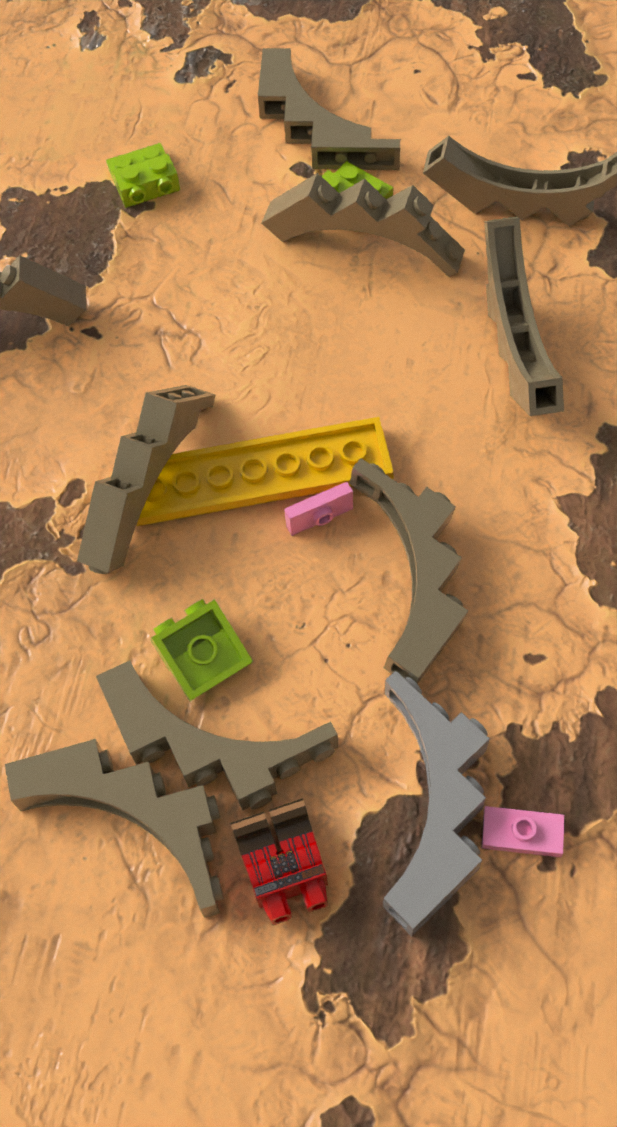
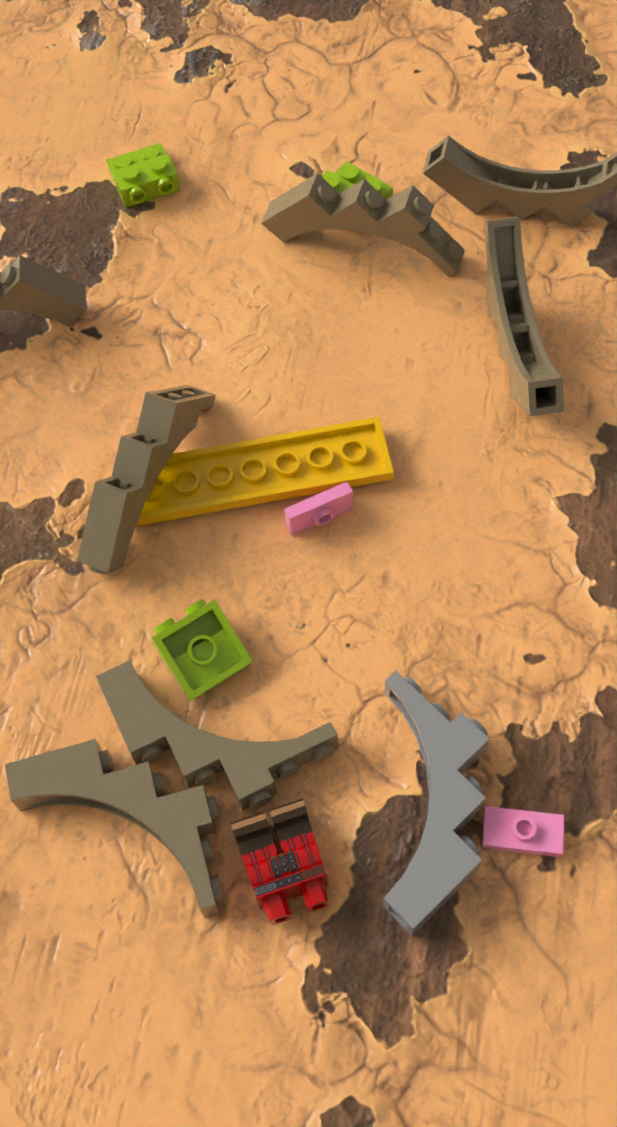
dark tan arch [258,48,401,170] -> none
dark tan arch [349,458,468,684] -> none

